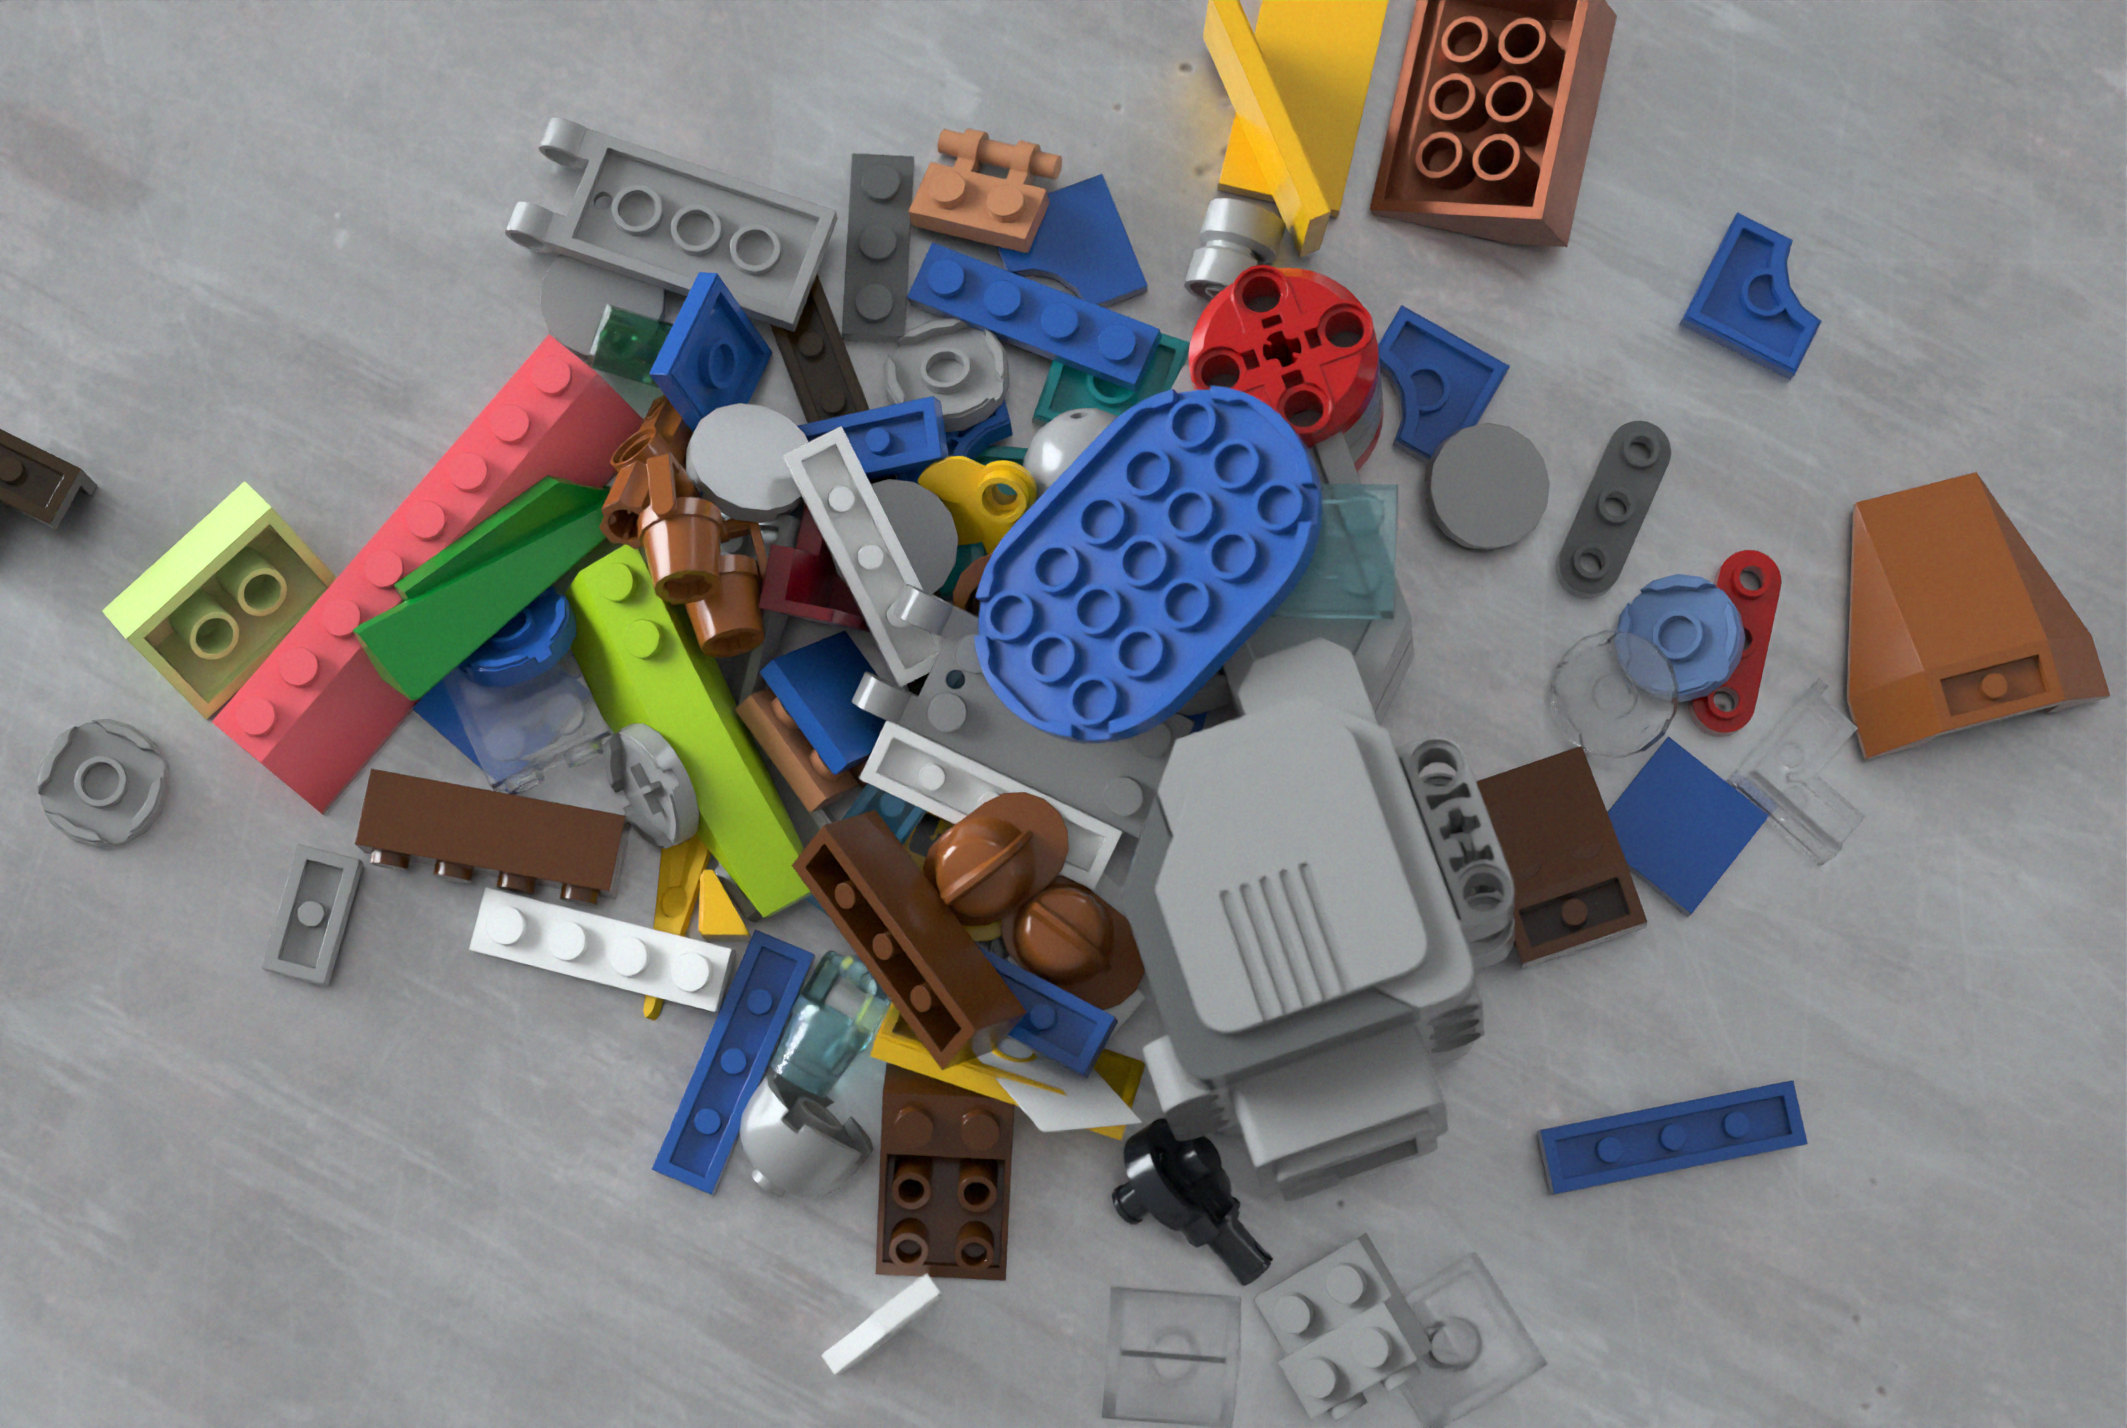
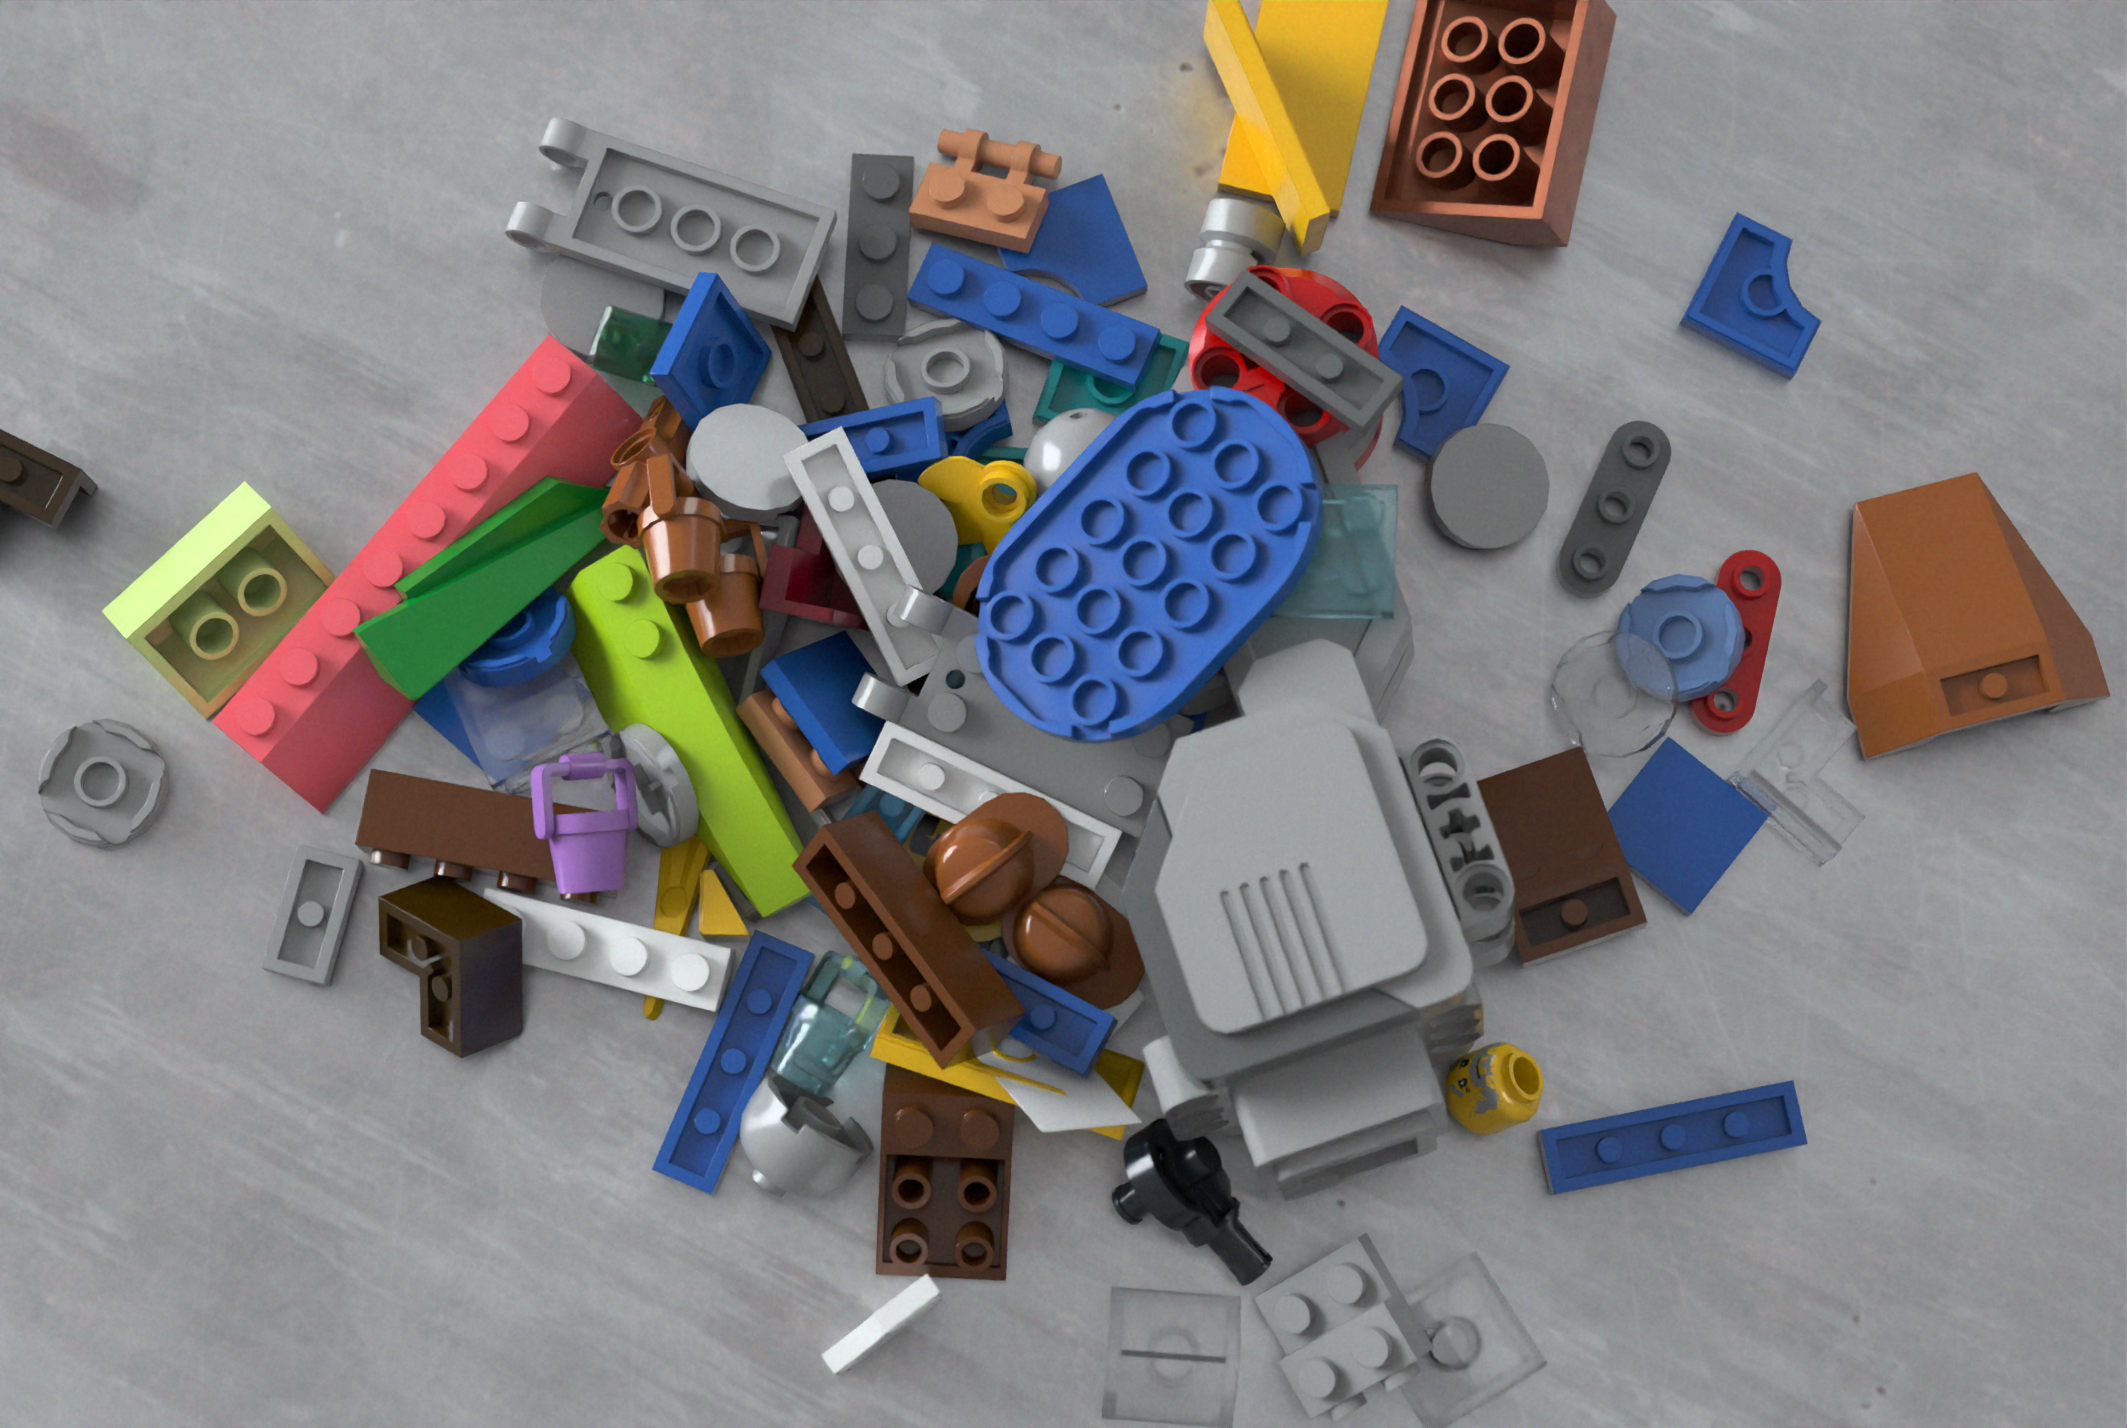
none -> dark brown panel [378,876,523,1058]
none -> medium lavender piece [530,752,638,894]
none -> dark grey plate [1205,269,1404,437]
none -> yellow head [1445,1042,1544,1136]

